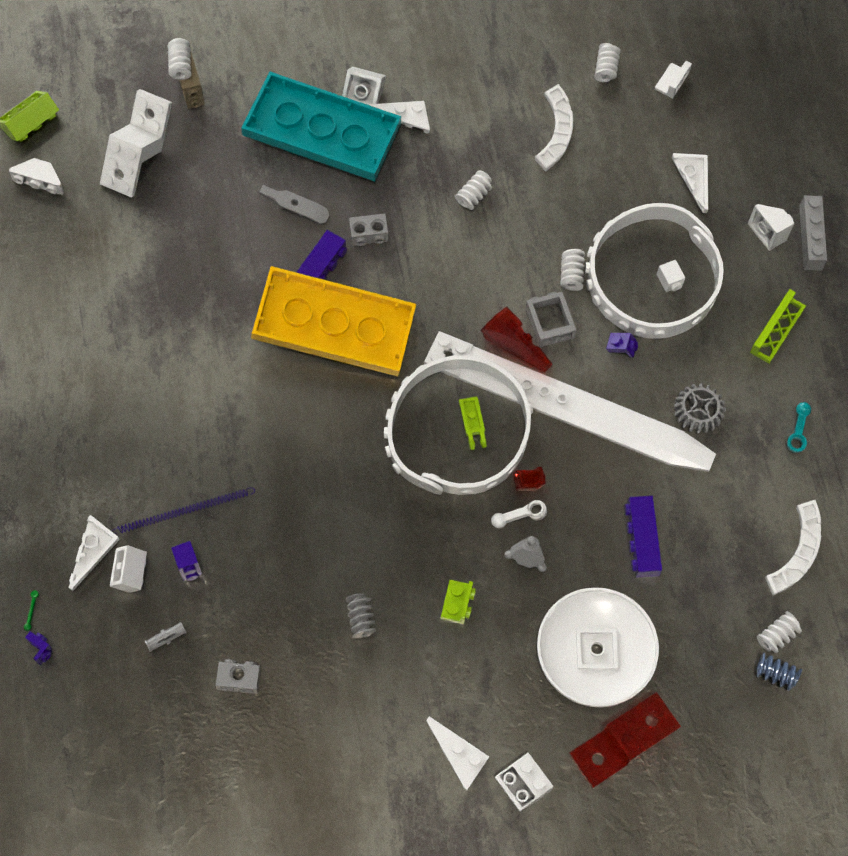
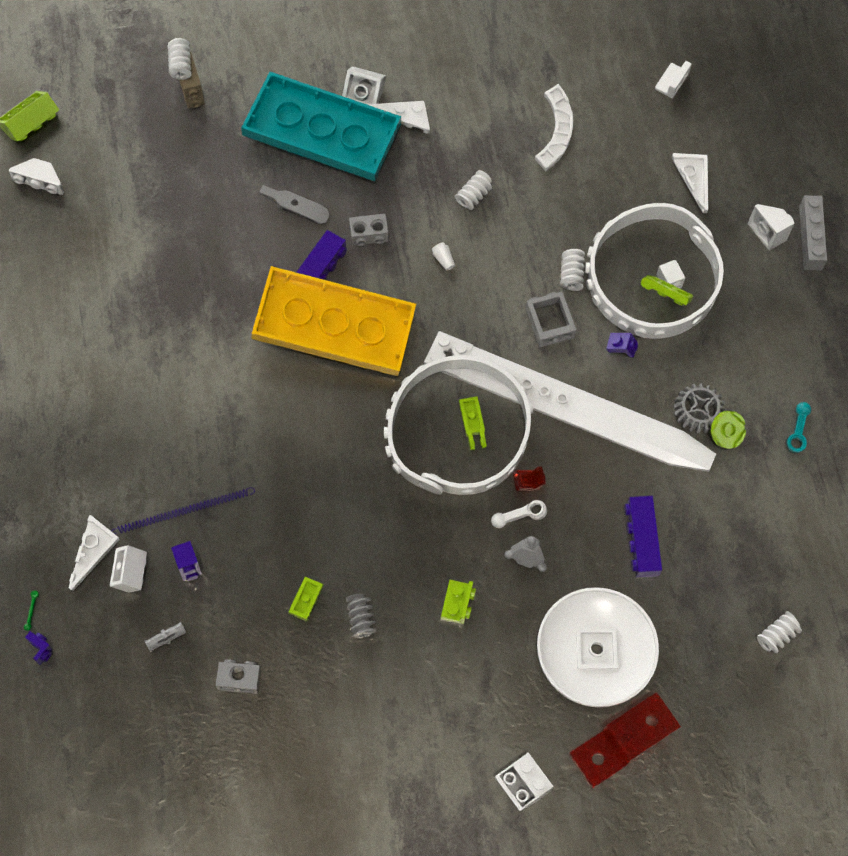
white bracket [100,89,172,198] -> none
white wing [426,716,489,791] -> none
clear red wedge [480,306,553,372] -> none
white piece [594,43,621,83] -> none
lime fence [750,289,806,364] -> none
sand blue piece [756,652,802,691] -> none
white tile [765,500,821,595] -> none
none -> lime plate [288,577,323,622]
none -> white cone [432,242,455,271]
none -> lime hinge [640,275,693,306]
none -> lime tile [711,411,746,449]

